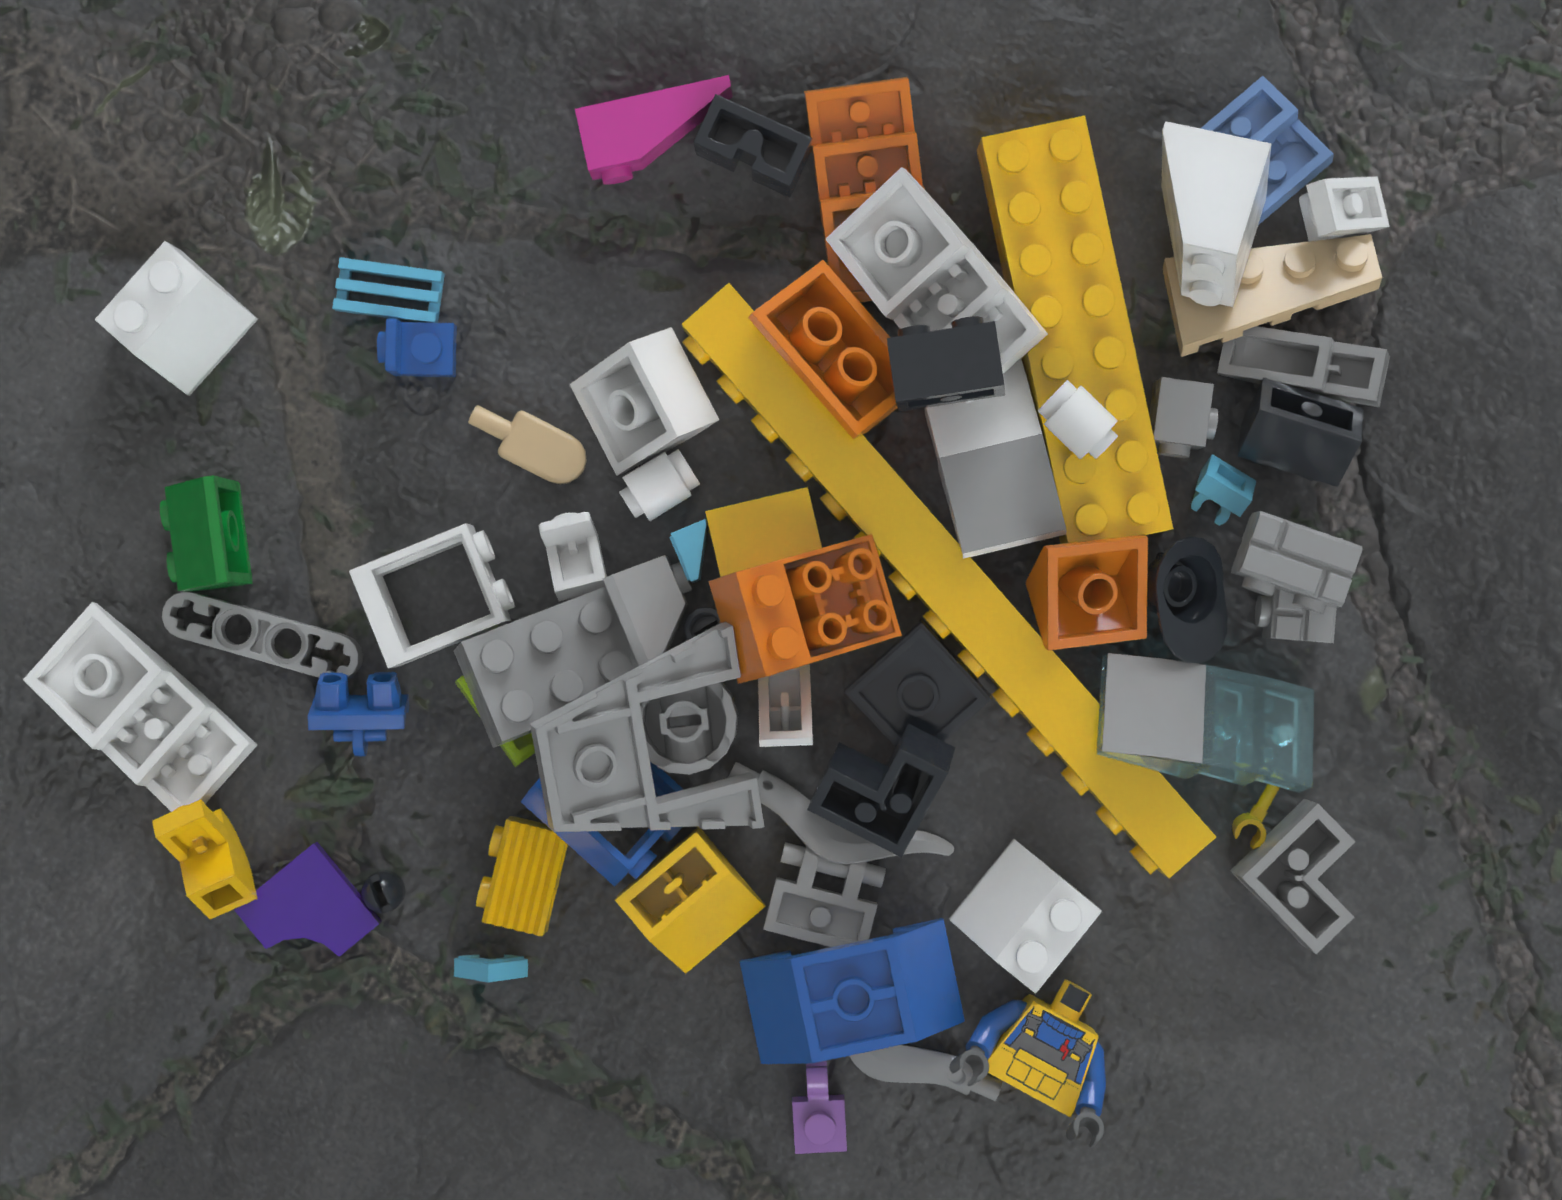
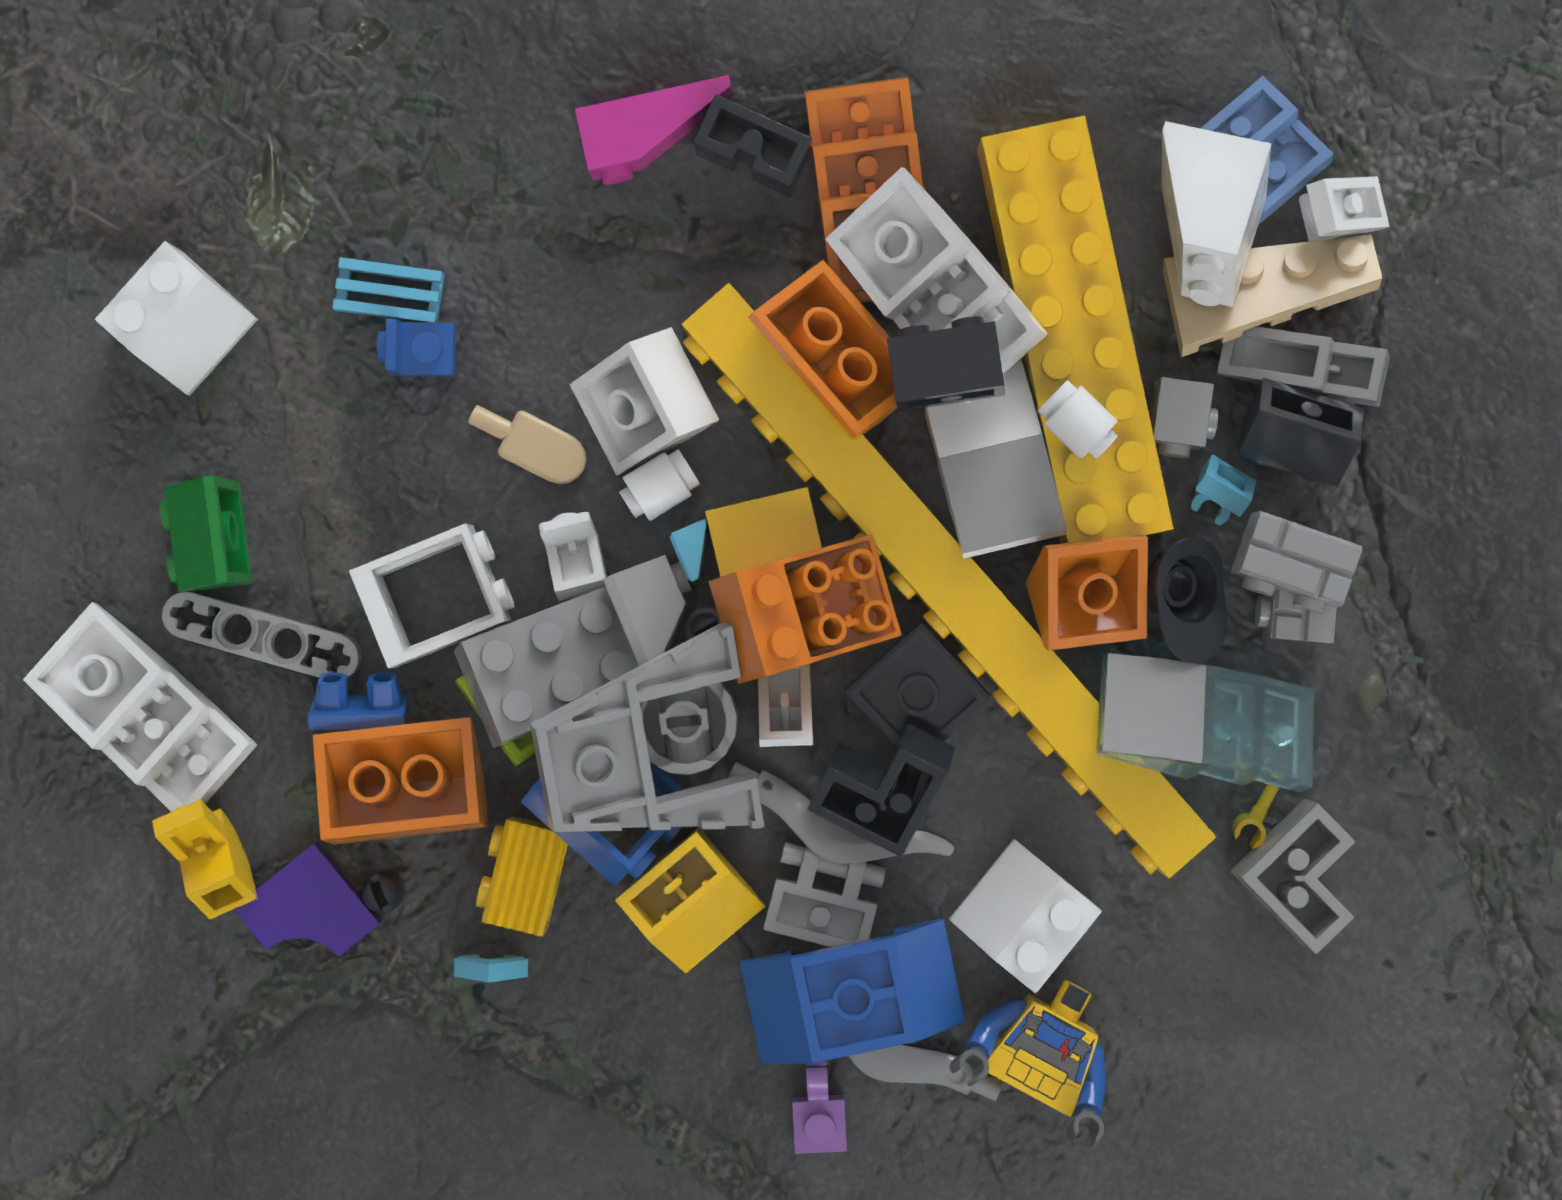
none -> orange slope [313,717,489,844]

